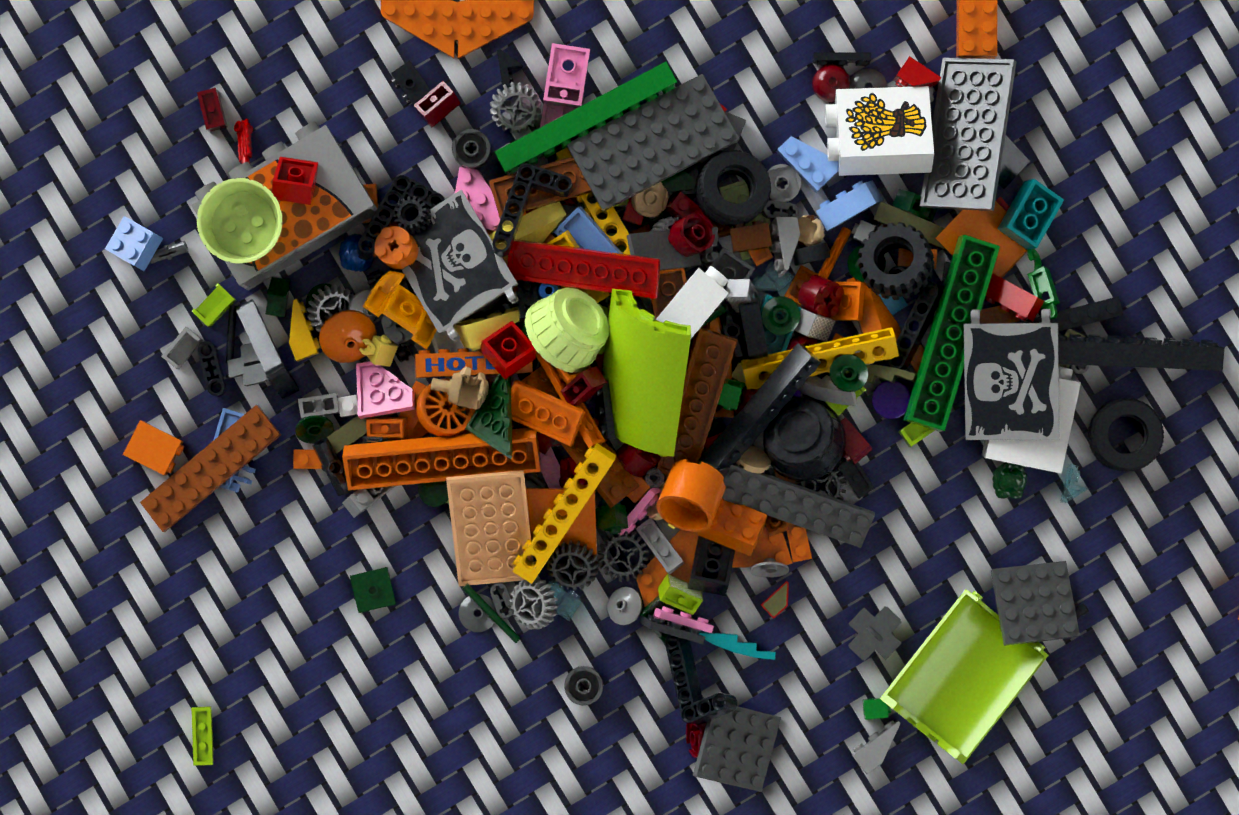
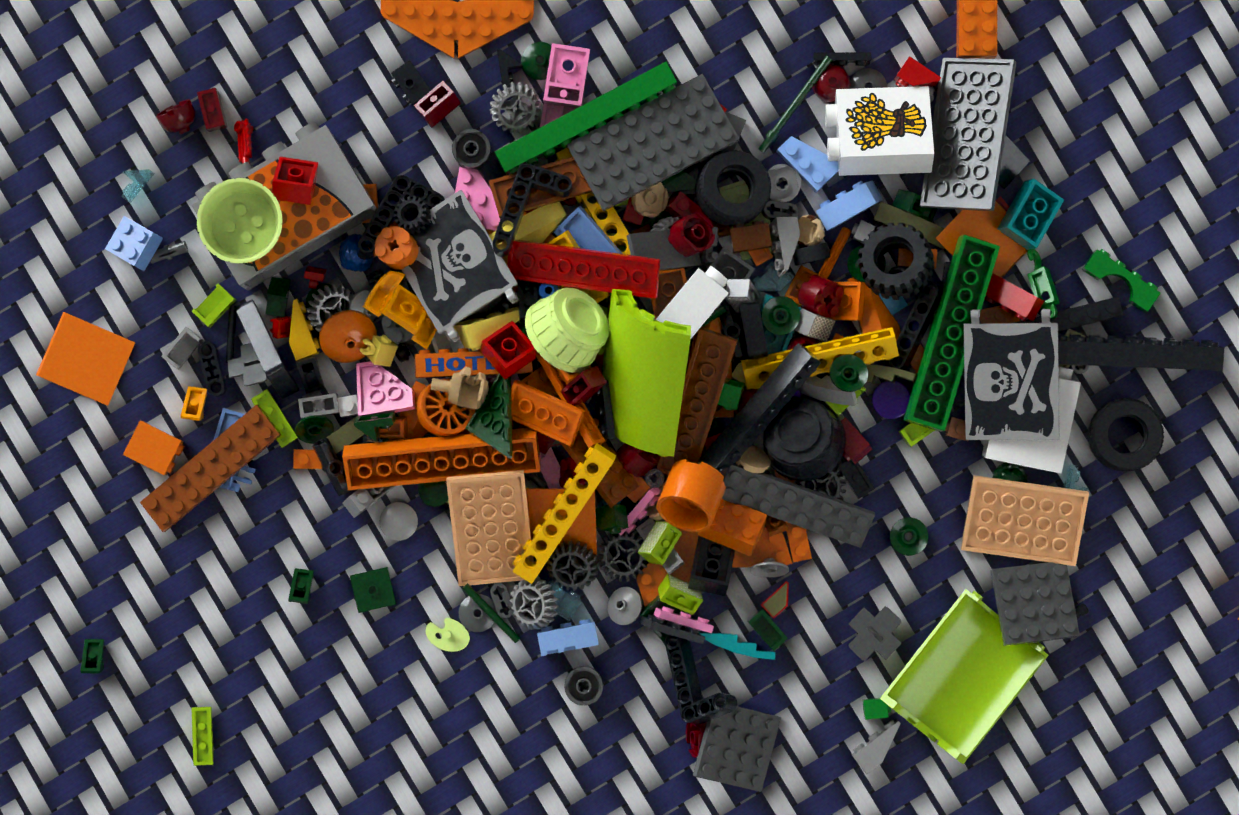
none -> orange piece [36,312,135,406]
none -> dark green slope [81,639,105,673]
none -> clear light blue slope [122,169,155,203]
none -> dark red cylinder [156,99,195,134]
none -> light orange slope [181,386,207,421]
none -> lime plate [251,389,298,448]
none -> red tile [269,316,291,339]
none -> dark green slope [288,568,314,604]
none -> black slope [296,356,325,394]
none -> red tile [304,266,327,289]
none -> dark green slope [354,412,396,442]
none -> light grey dish [379,502,418,541]
none -> yellowish green piece [425,618,470,652]
none -> dark green dish [521,42,551,80]
none -> light blue wedge [537,619,599,656]
none -> lime panel [637,521,682,565]
none -> dark green panel [747,609,788,651]
none -> dark green bar [758,56,832,153]
none -> dark green dish [890,517,928,556]
none -> nougat bracket [945,417,968,441]
none -> light nougat plate [961,475,1089,566]
none -> green arch [1082,249,1160,313]

